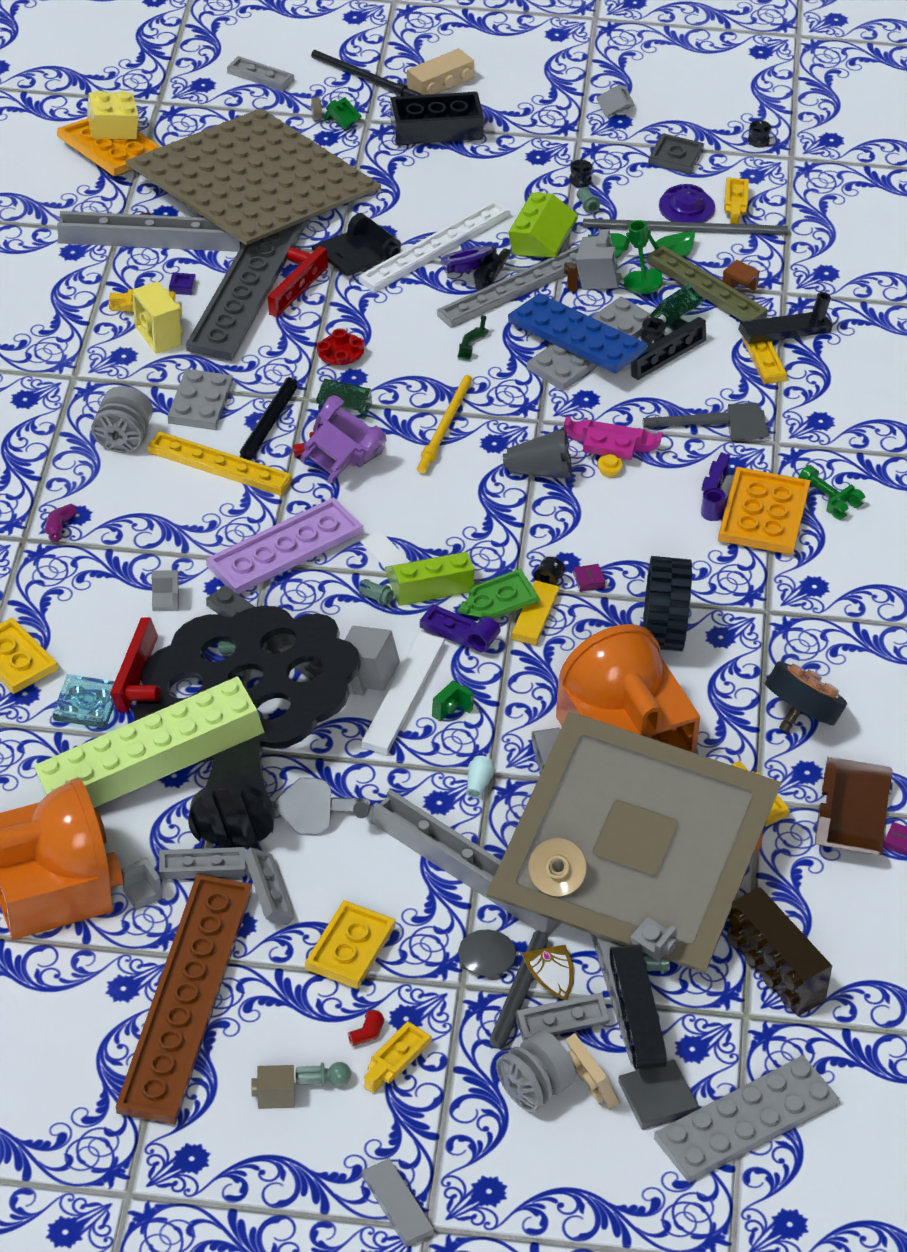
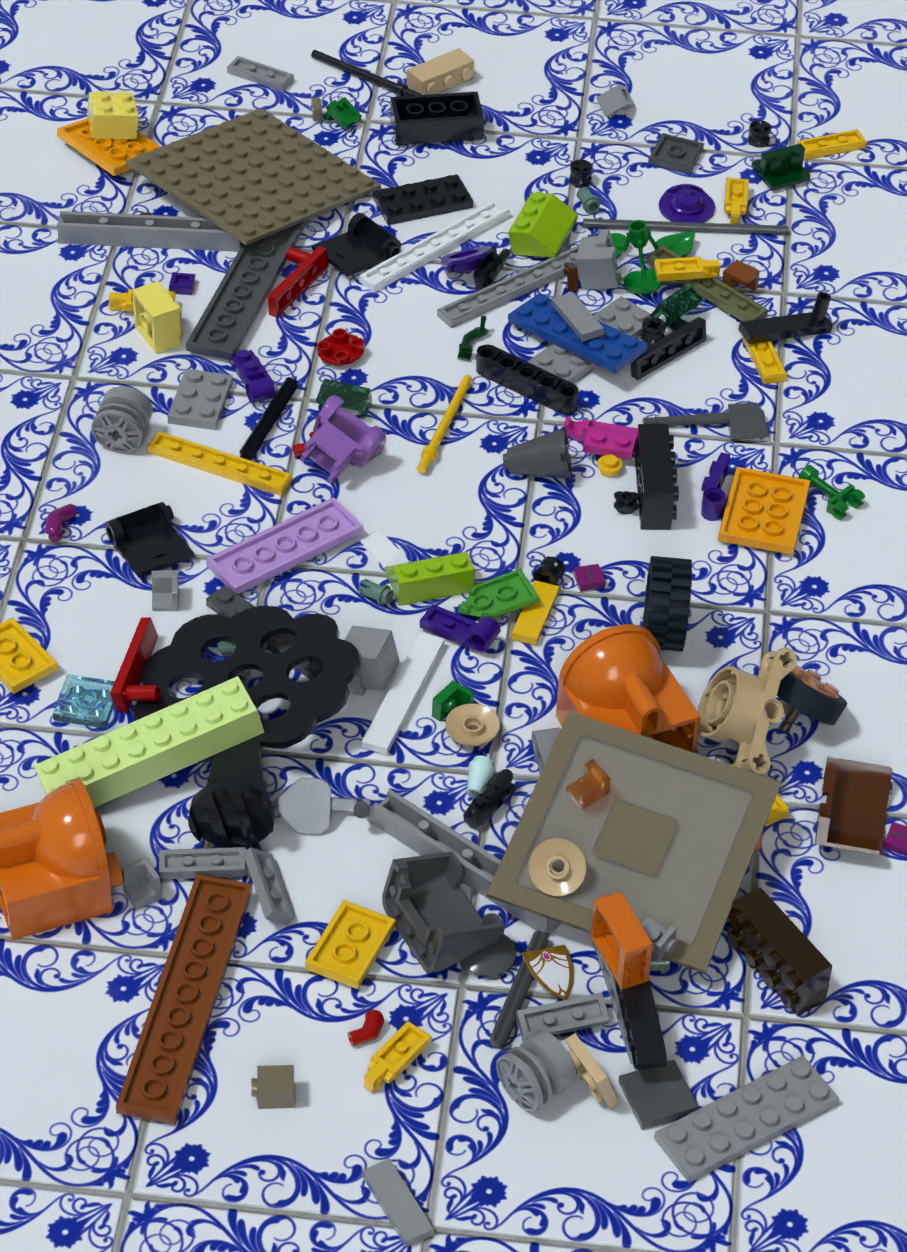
sand green axle [295,1062,351,1087] -> none
none -> black door [105,502,195,578]
none -> dark purple plate [229,350,275,403]
none -> black plate [373,174,473,225]
none -> dark grey windscreen [382,852,505,973]
none -> tan dish [445,704,500,746]
none -> black hinge [463,769,515,828]
none -> black beam [476,344,579,415]
none -> light grey tile [551,292,604,342]
none -> clear orange panel [567,759,611,810]
none -> orange window [591,892,653,990]
none -> black plate [614,491,639,514]
none -> black brick [635,424,679,530]
none -> yellow hinge [654,256,720,282]
none -> tan piece [697,647,797,775]
none -> dark green bracket [751,143,811,190]
none -> yellow tile [797,129,867,160]

